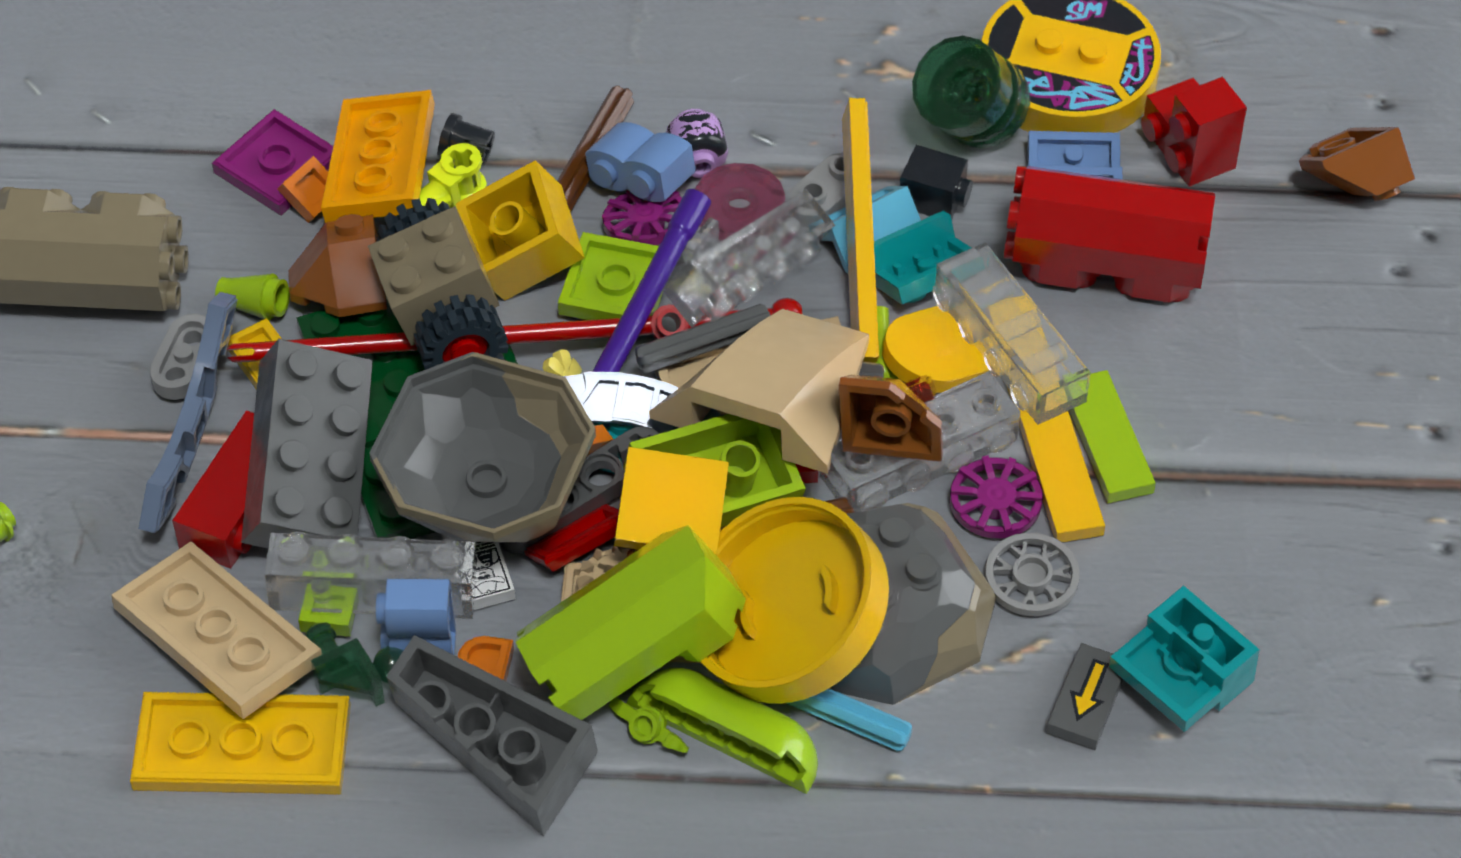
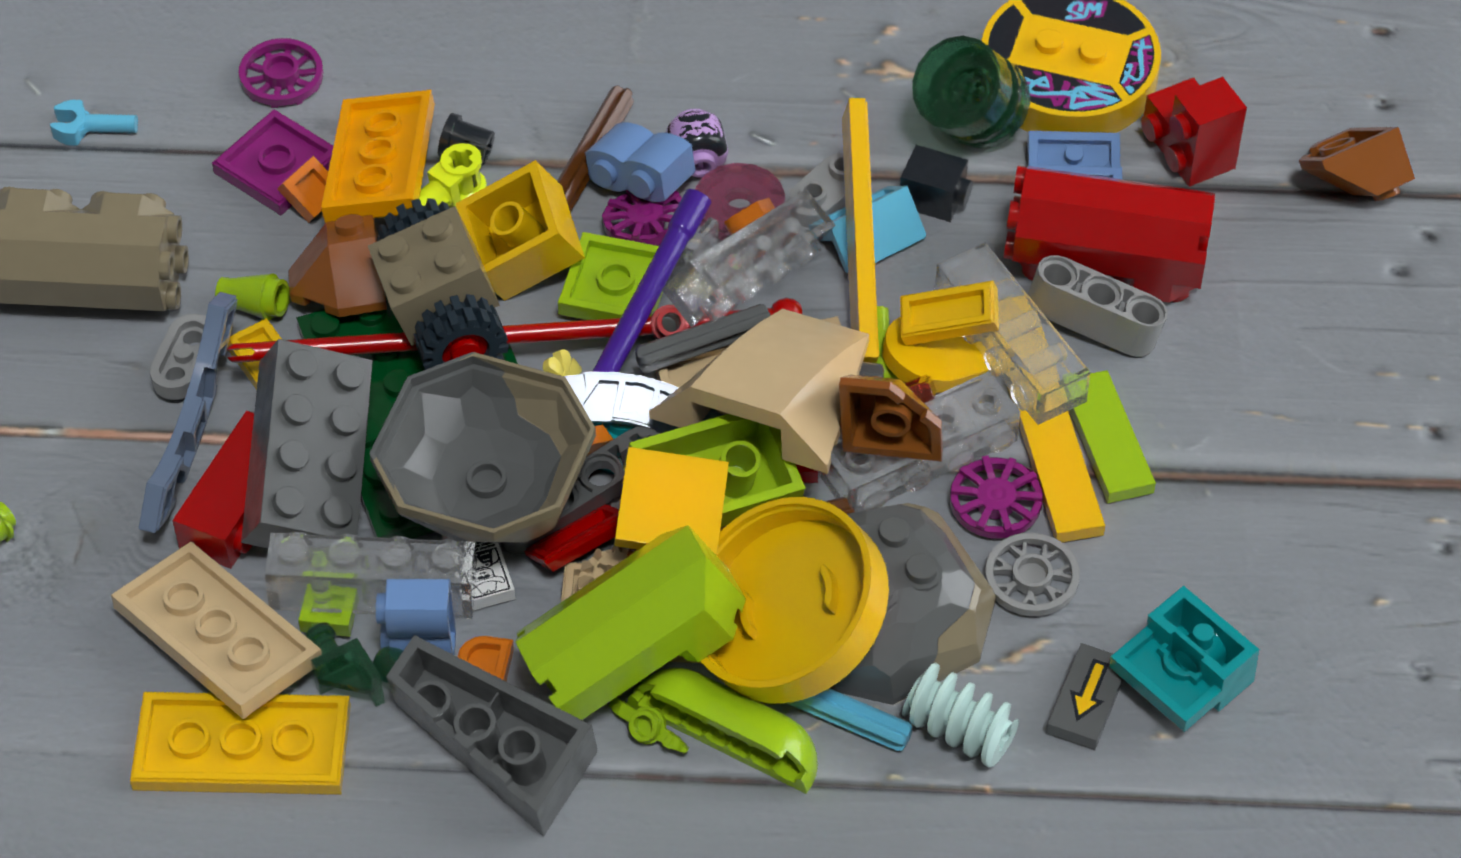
teal bracket [874,211,982,305] -> none
none -> medium azure bar [50,100,138,146]
none -> magenta wheel [239,38,324,108]
none -> orange tile [723,198,777,238]
none -> yellow tile [900,281,999,345]
none -> light aqua piece [902,663,1019,767]
none -> light grey beam [1027,255,1168,357]

